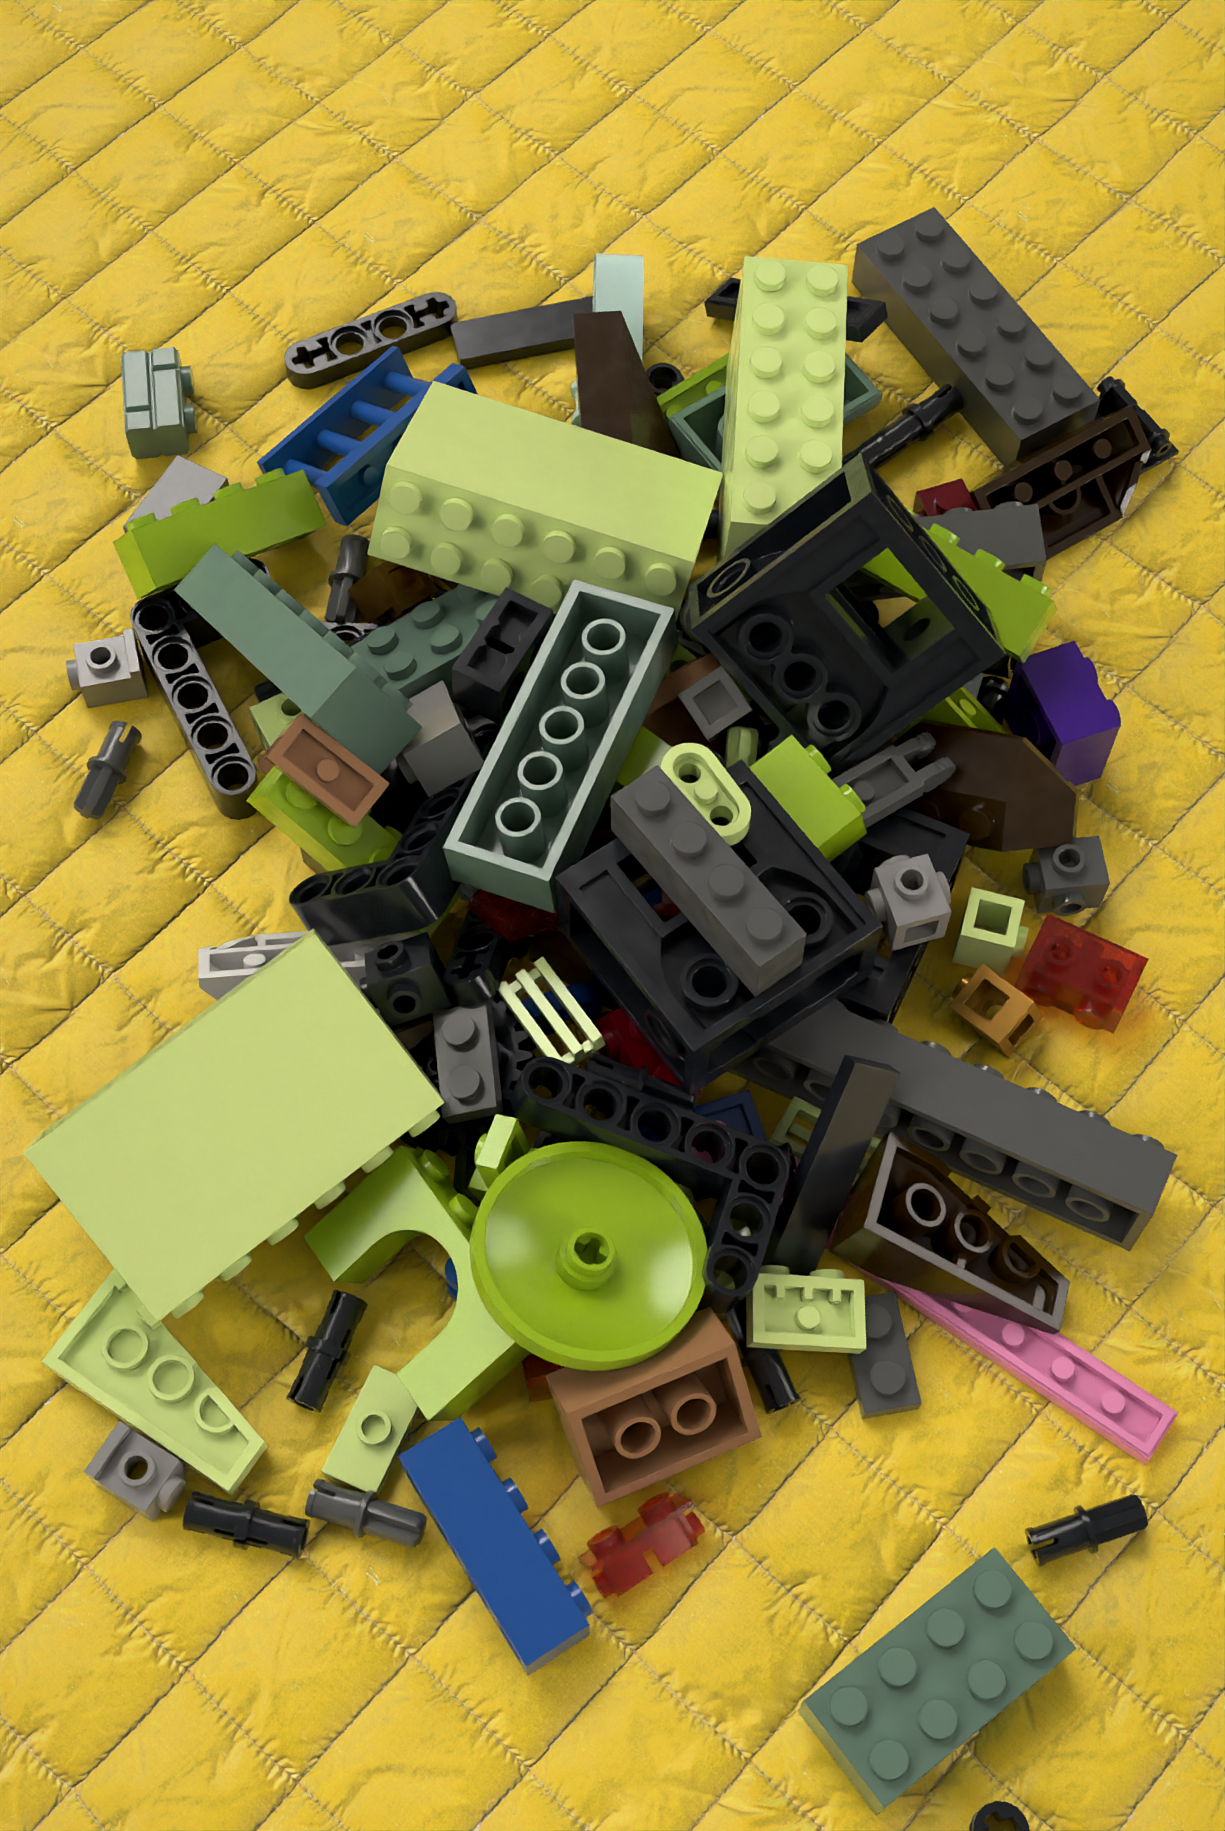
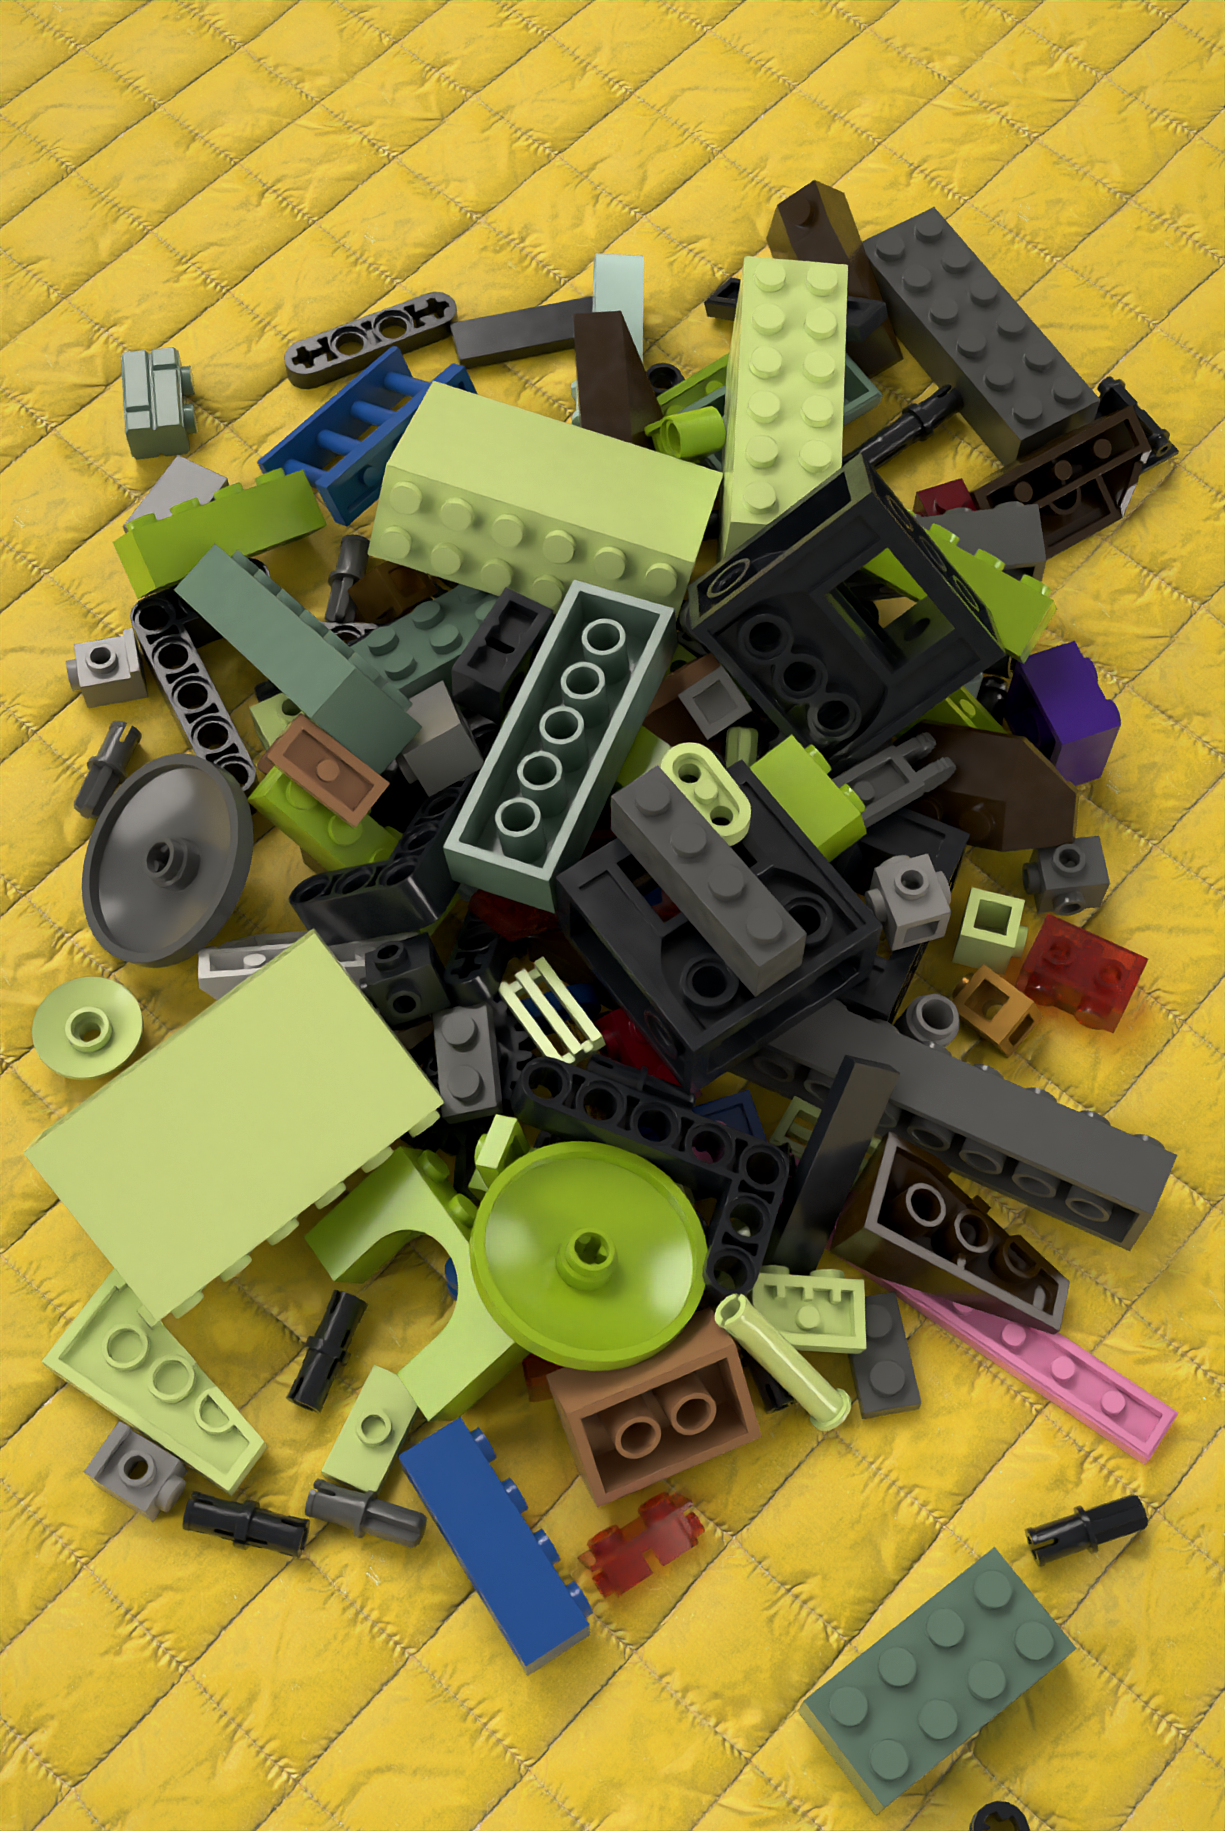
none -> yellowish green dish [32,977,143,1080]
none -> dark grey dish [82,754,253,968]
none -> lime piece [644,406,726,465]
none -> yellowish green pin [715,1293,852,1431]
none -> dark brown wedge [766,180,904,380]
none -> light grey brick [893,994,959,1048]

